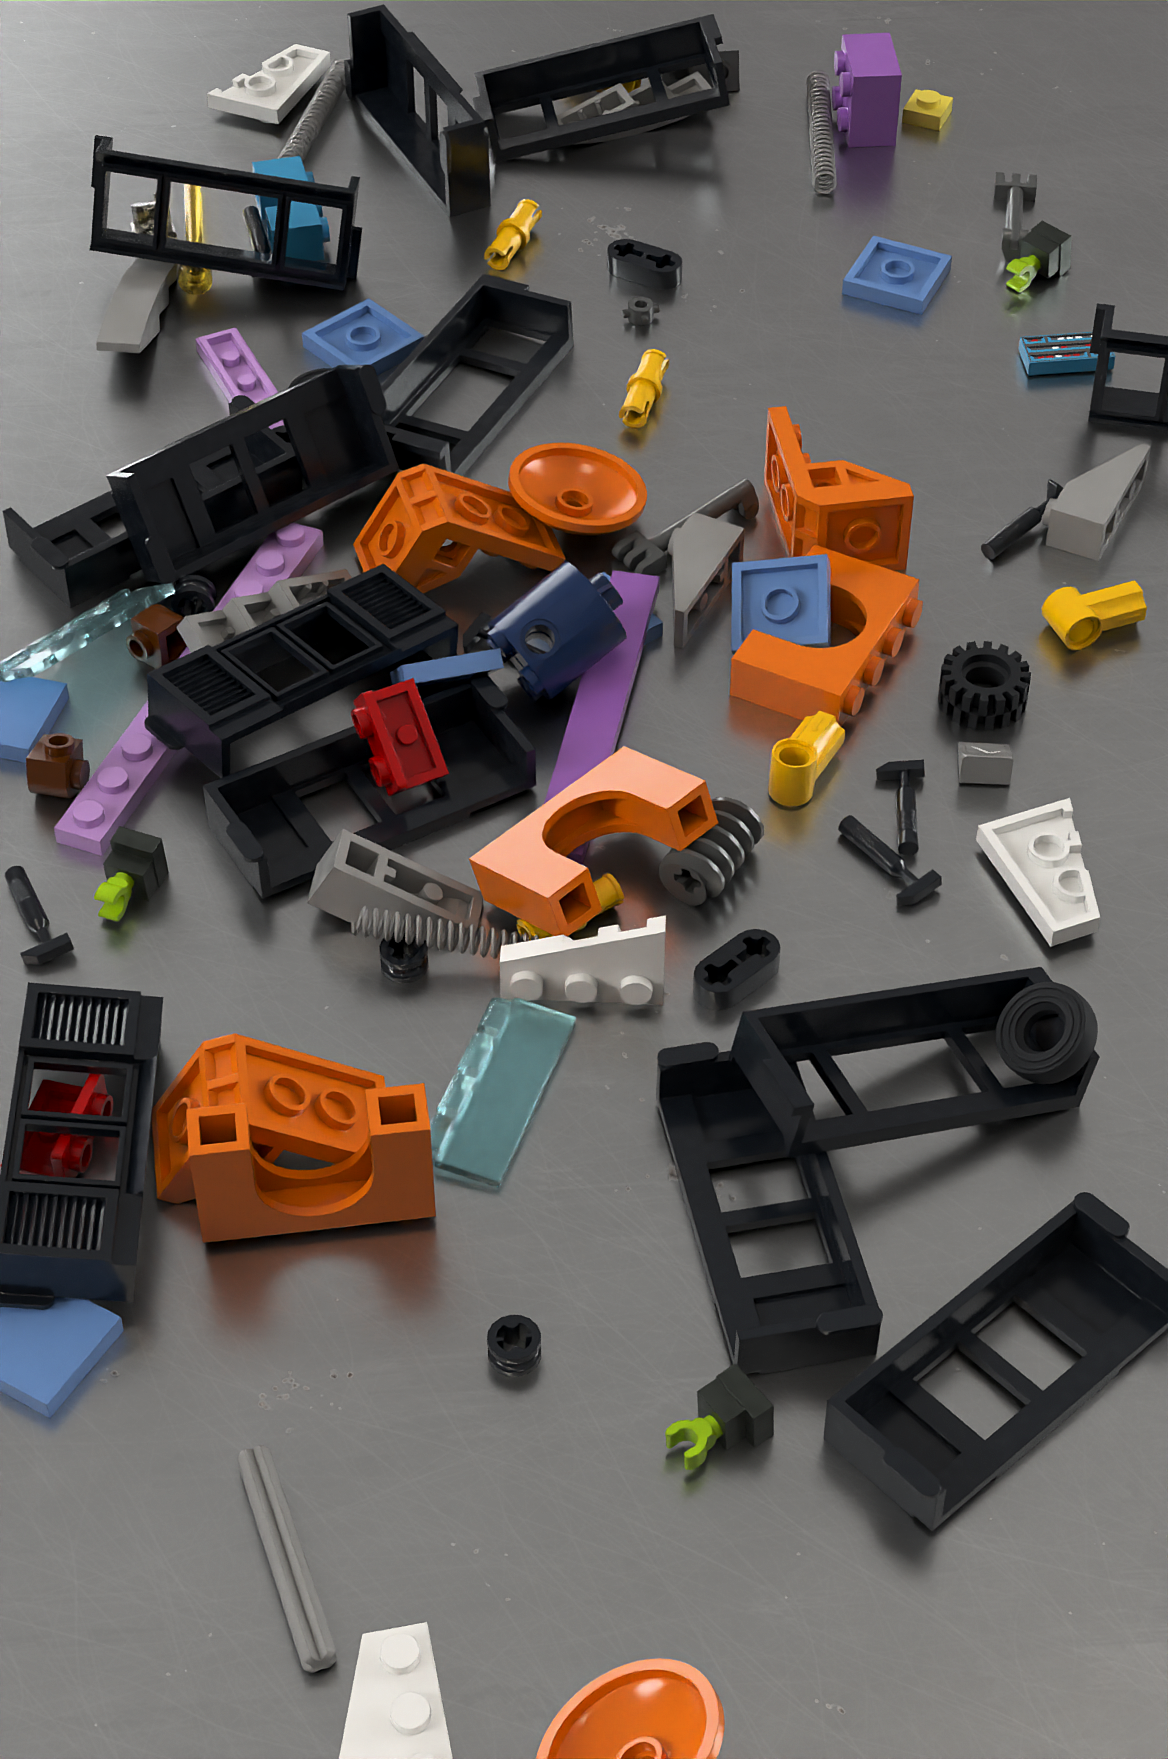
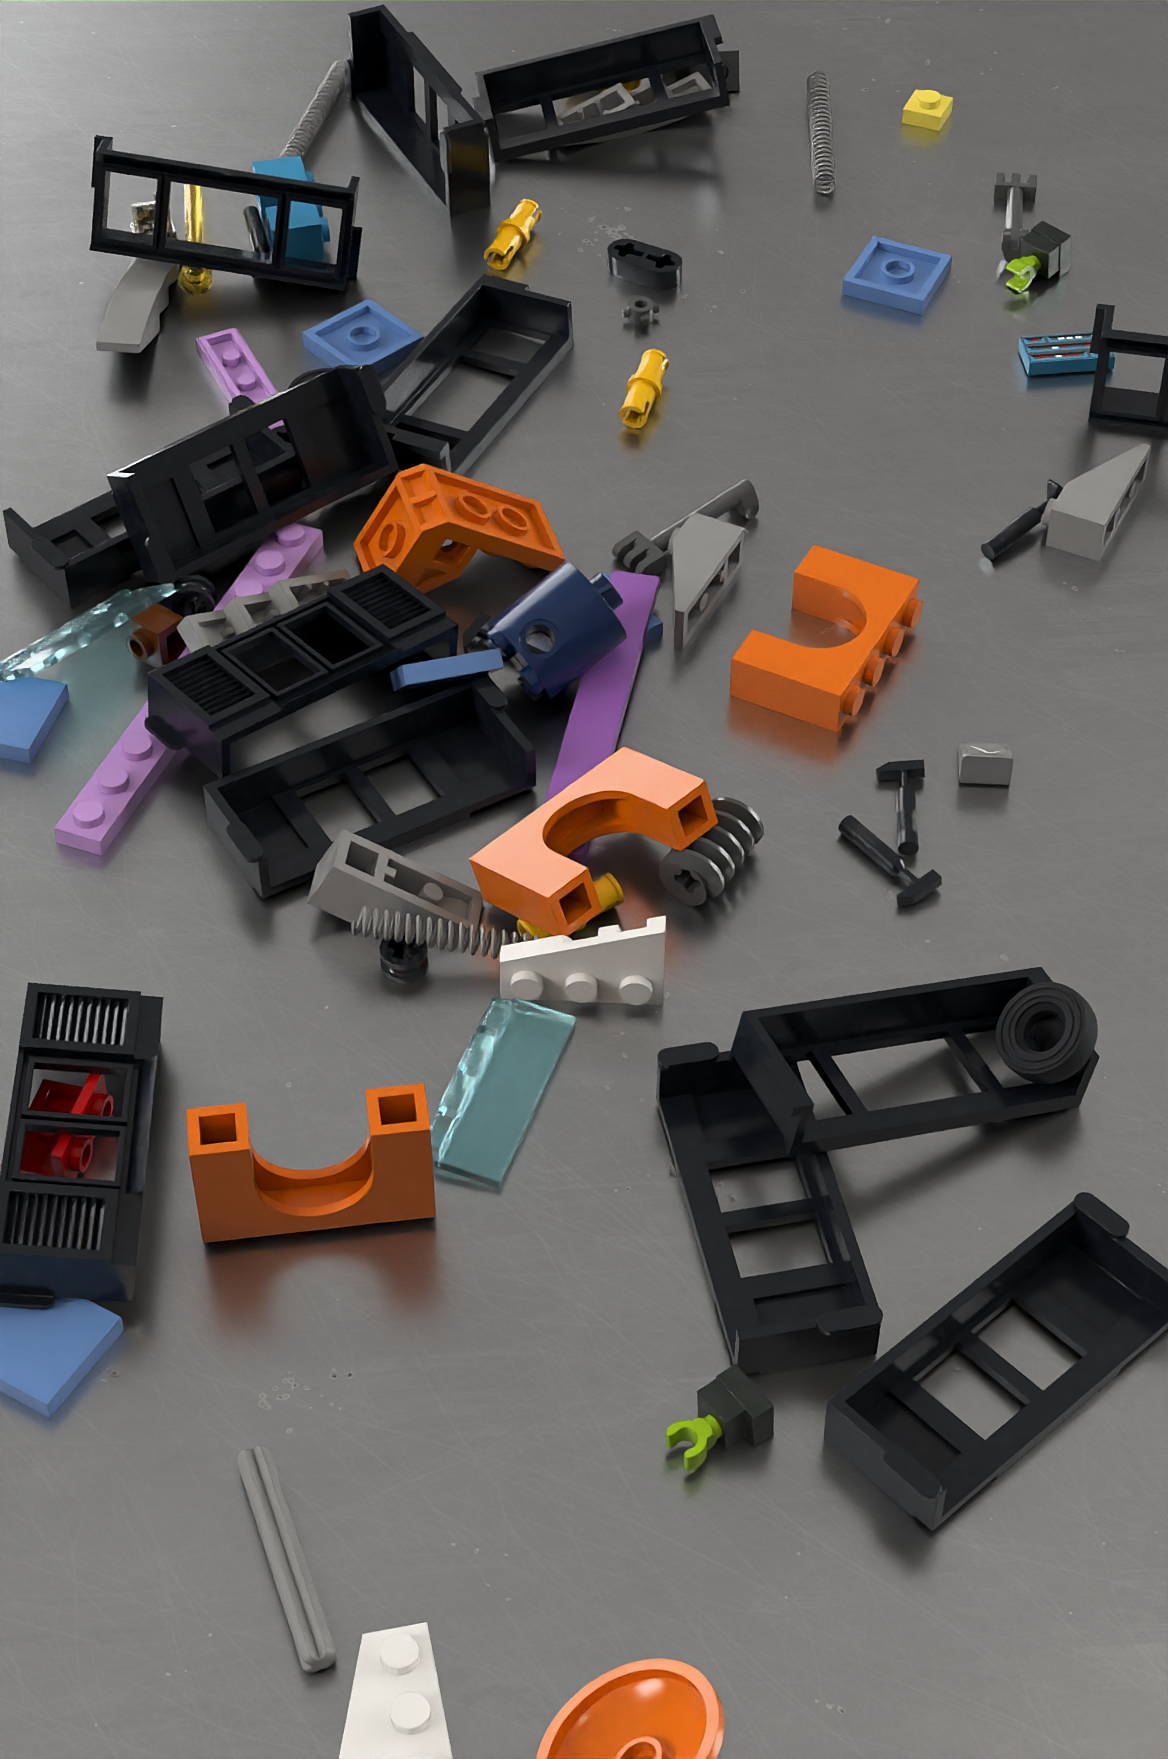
black piece [5,866,74,965] -> none
reddish brown plate [26,733,90,799] -> none
pearl dark grey piece [94,826,169,922] -> none
orange bracket [152,1033,385,1204] -> none
white wing [207,44,331,124] -> none
red bracket [351,678,449,796] -> none
black bush [487,1315,541,1377] -> none
orange dish [508,442,647,535] -> none
black beam [693,929,781,1011] -> none
medium blue tile [731,554,831,655] -> none
orange bracket [764,406,914,571] -> none
yellow piece [768,710,845,806] -> none
medium lavender brick [832,32,902,148] -> none
black tyre [938,641,1031,730] -> none
white wing [976,798,1100,947] -> none
yellow piece [1042,580,1147,650] -> none

